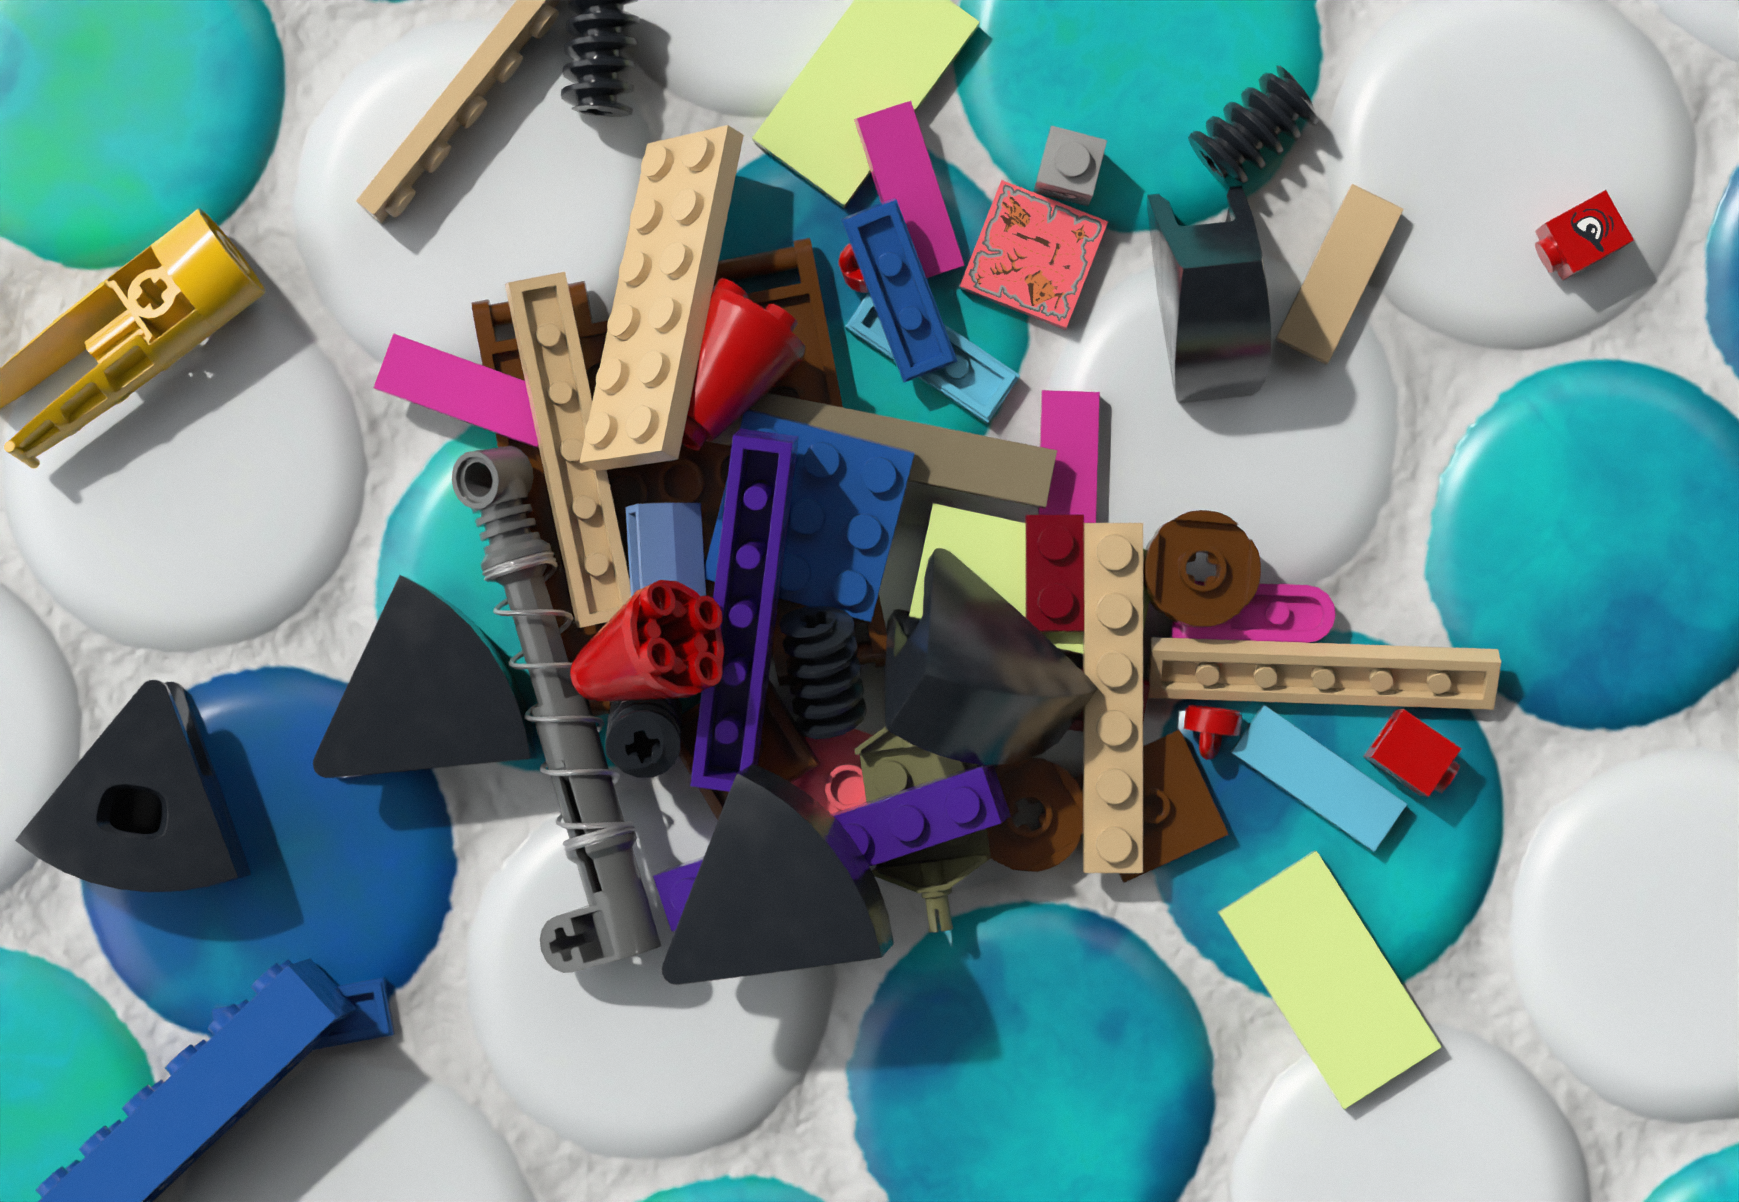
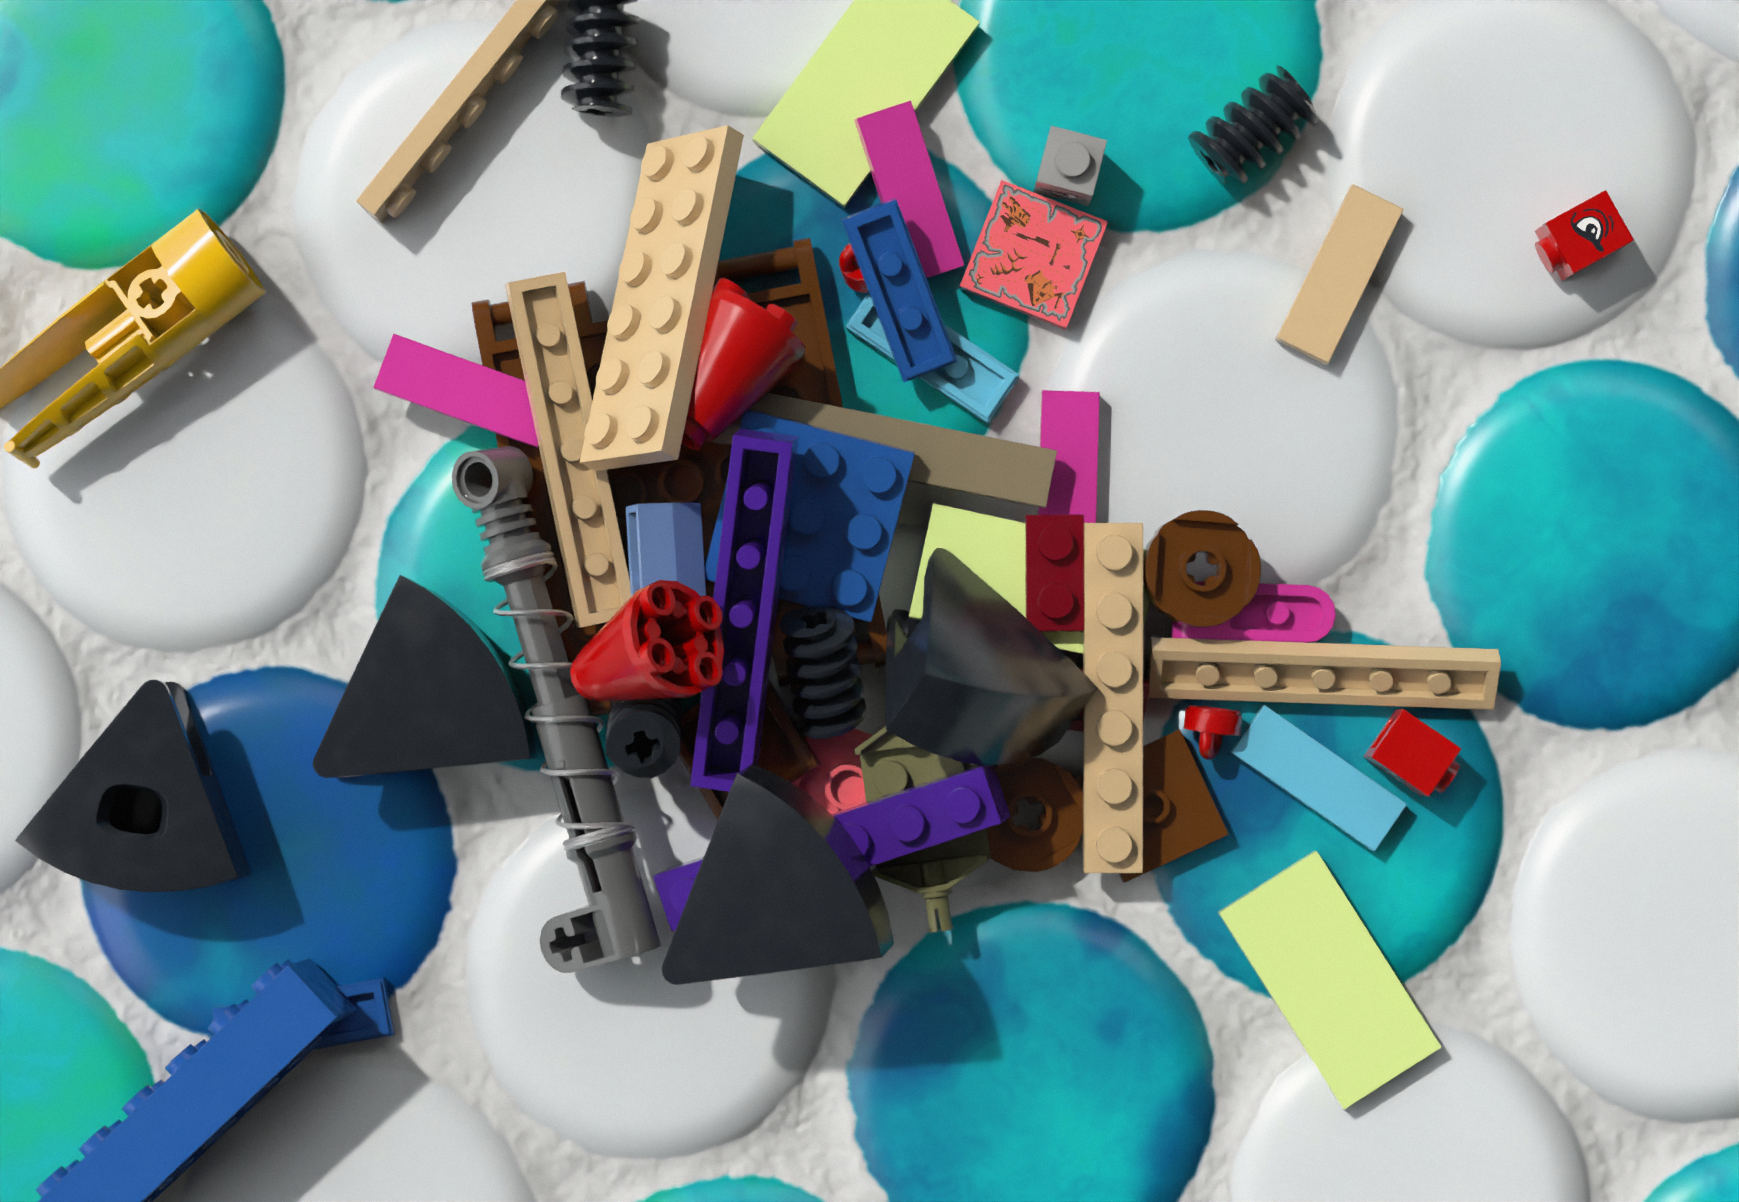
black piece [1147,185,1271,403] -> none

